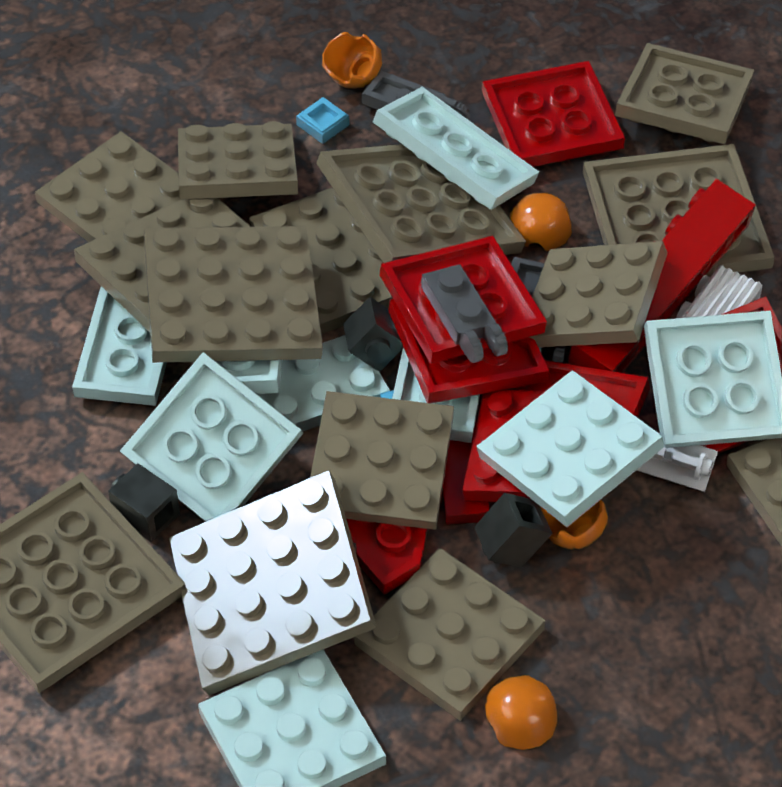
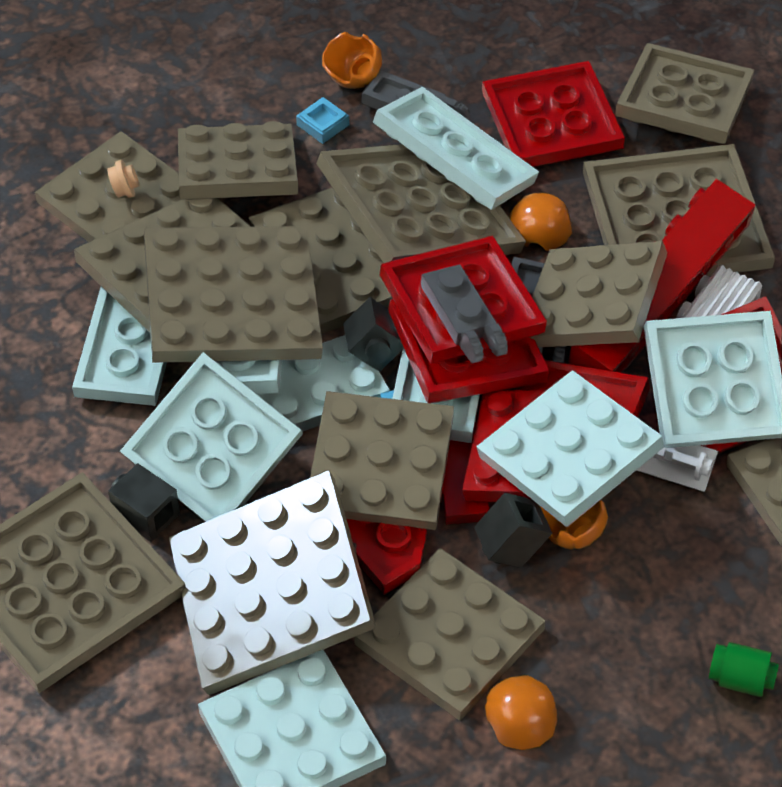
none -> light nougat plate [107,159,140,198]
none -> green brick [708,642,779,697]

